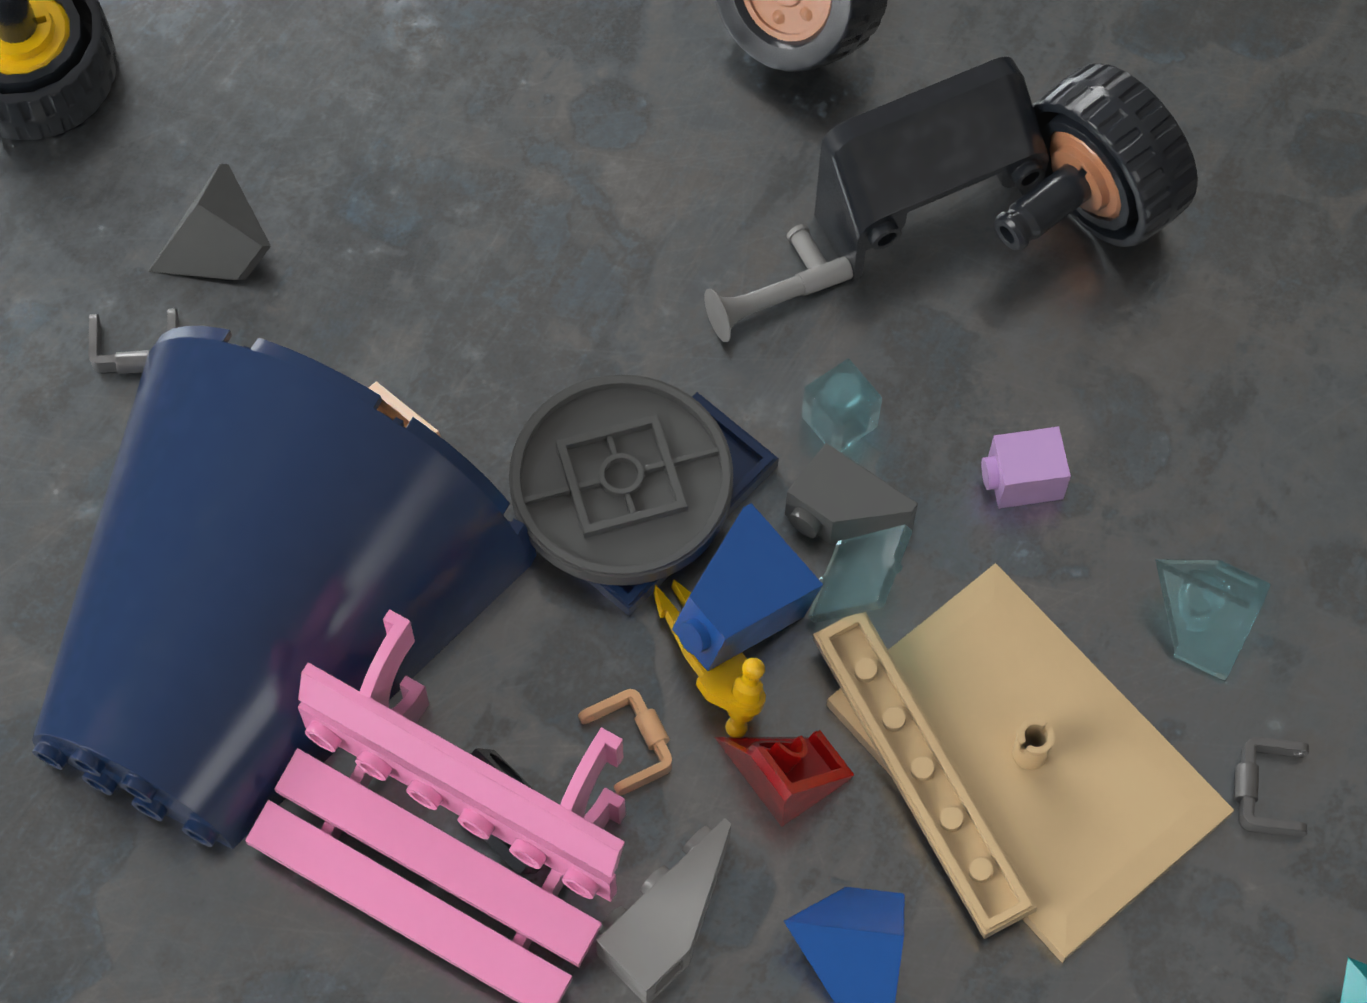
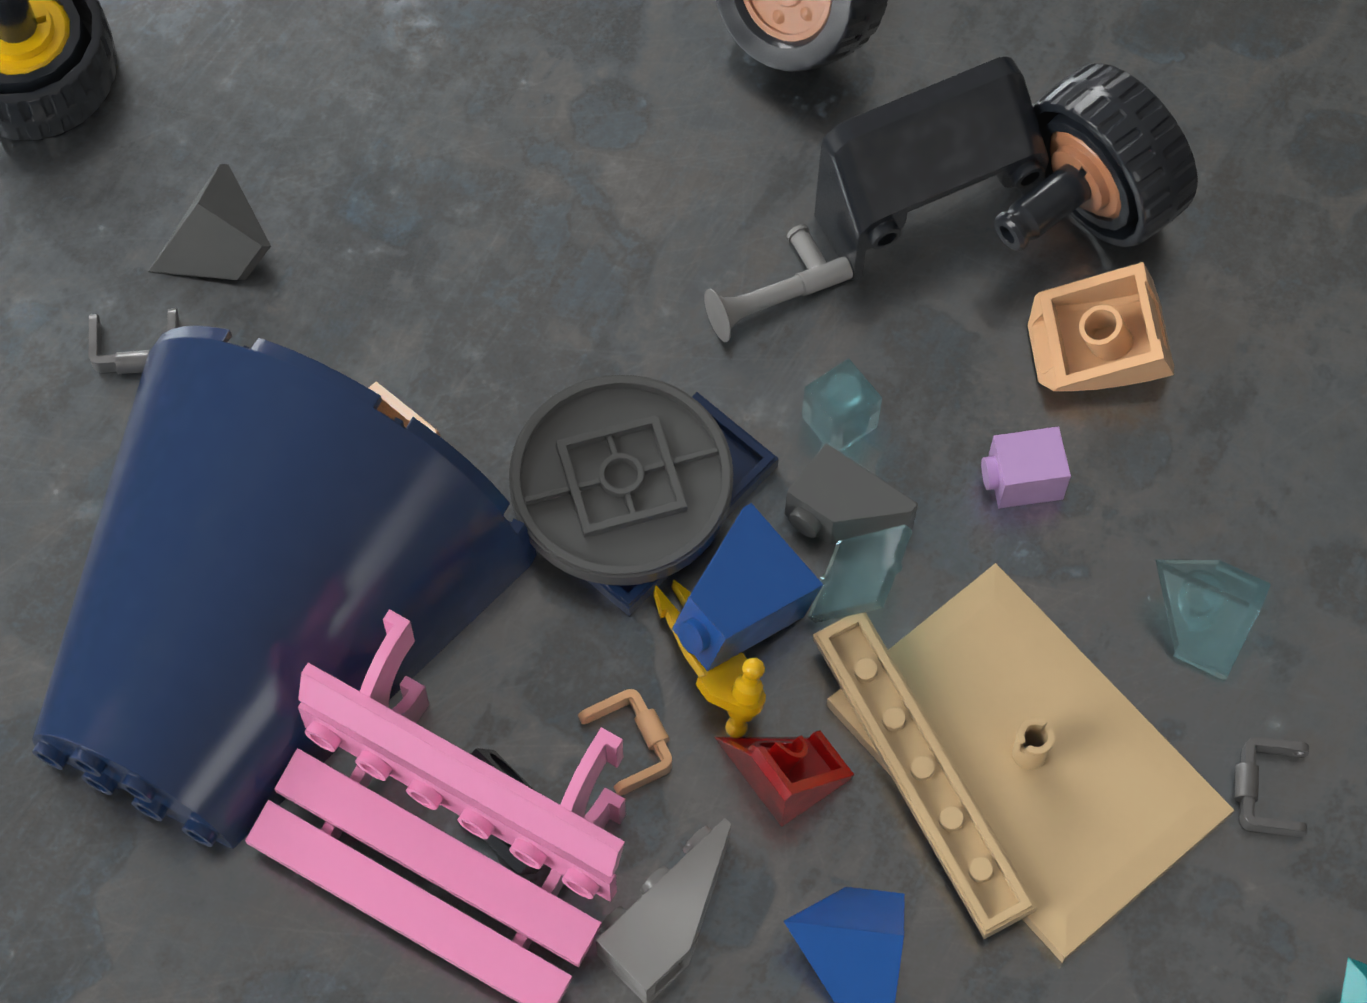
none -> light nougat slope [1027,262,1174,391]

